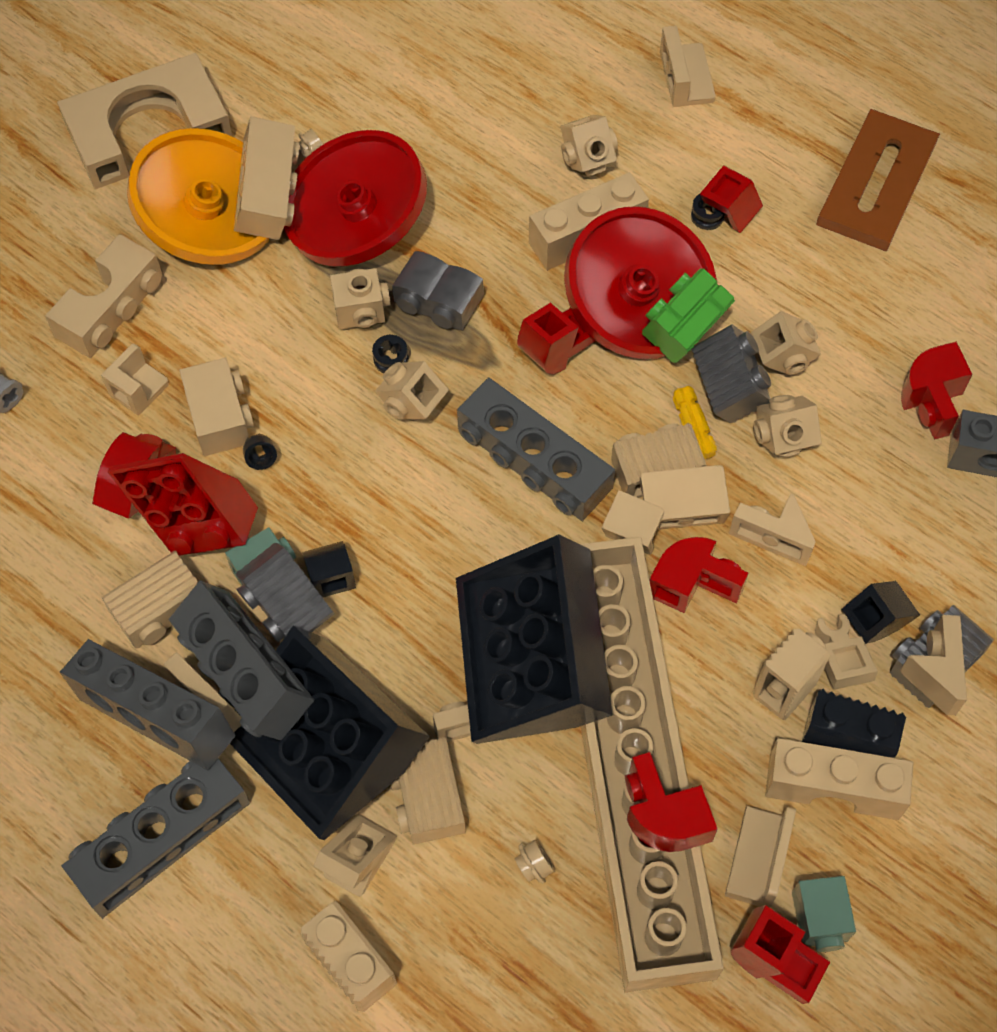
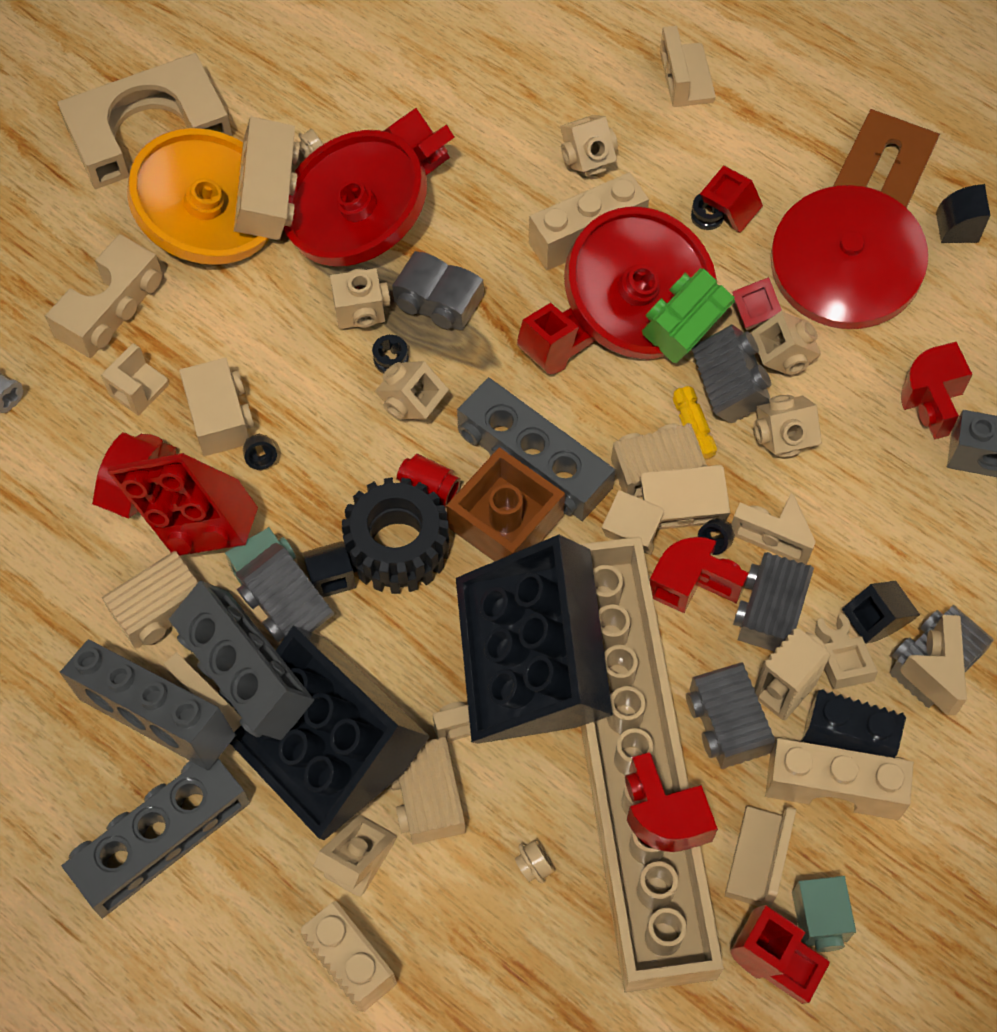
none -> black tyre [342,477,450,594]
none -> red brick [383,108,455,175]
none -> red brick [396,454,461,507]
none -> dark orange brick [446,447,565,561]
none -> flat silver brick [686,662,775,769]
none -> black hinge [698,518,735,555]
none -> red panel [732,277,782,330]
none -> flat silver brick [733,552,814,652]
none -> red dish [771,185,928,329]
none -> black brick [936,184,991,243]

